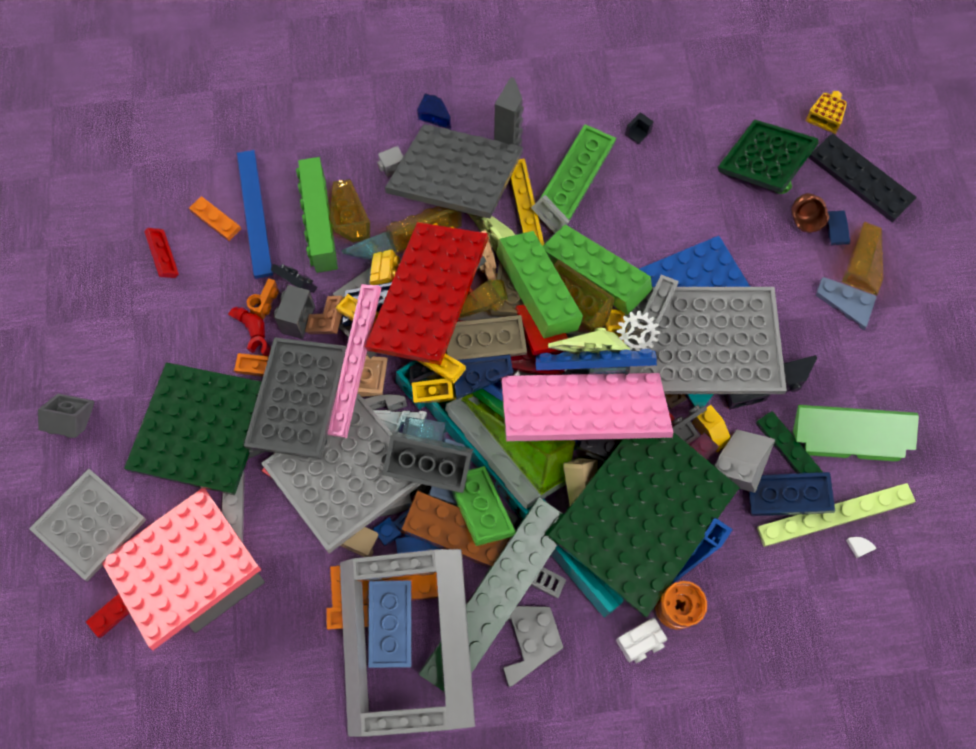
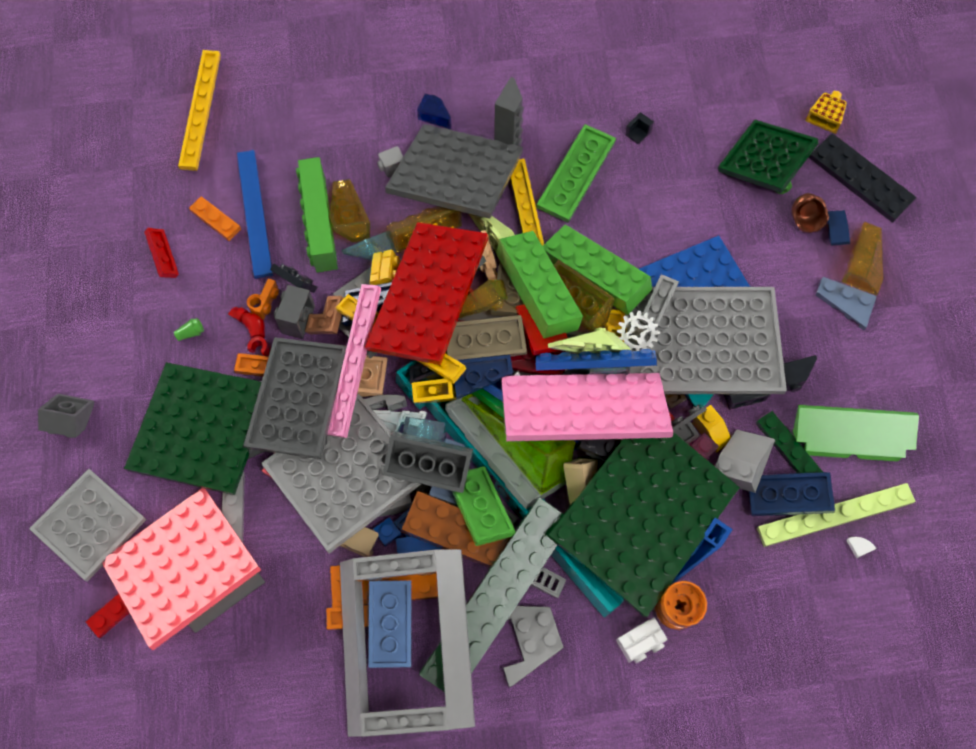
light grey plate [531,195,569,233] -> none
none -> bright green cone [174,318,204,341]
none -> yellow plate [178,50,221,171]

